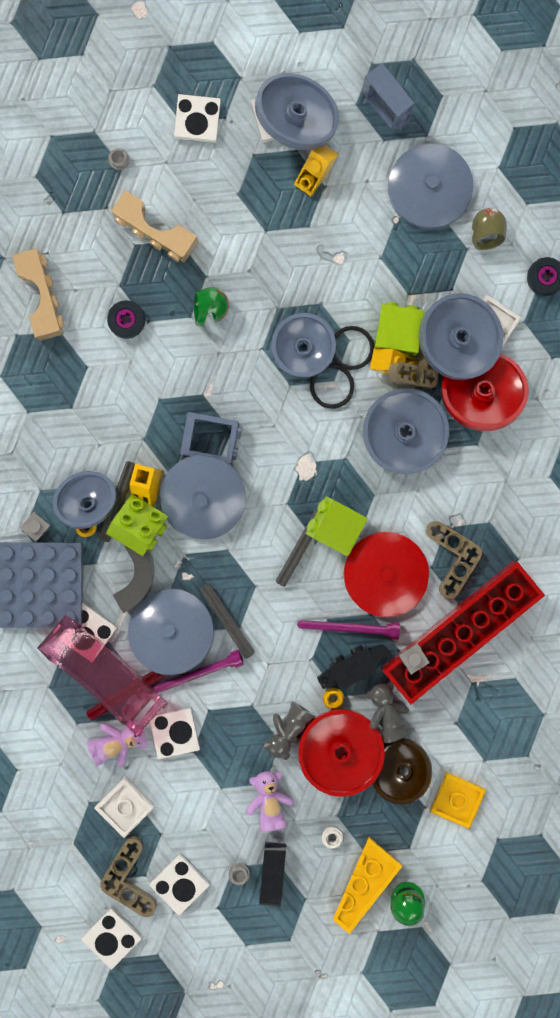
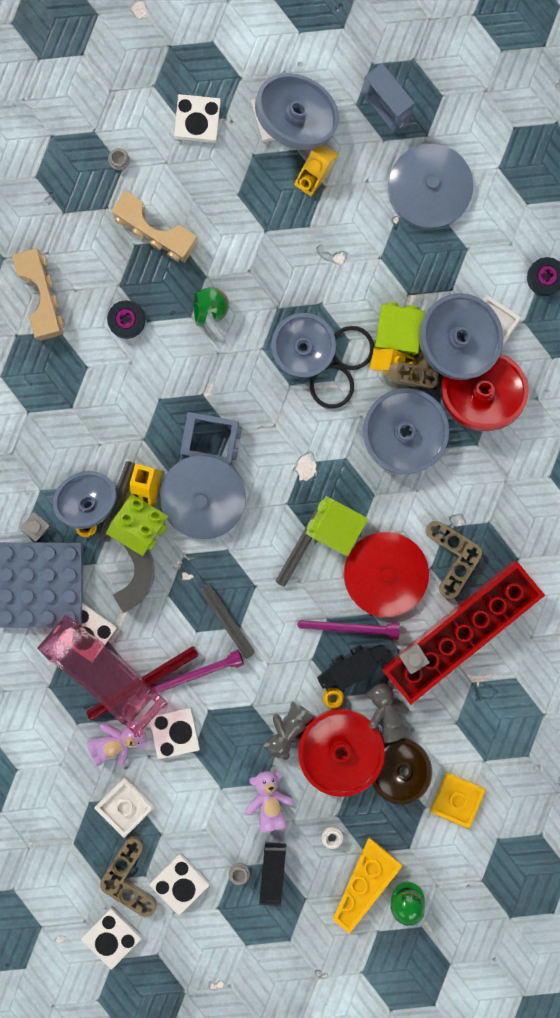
sand blue dish [128,589,214,675] -> none
olive helmet [472,208,507,250] -> none

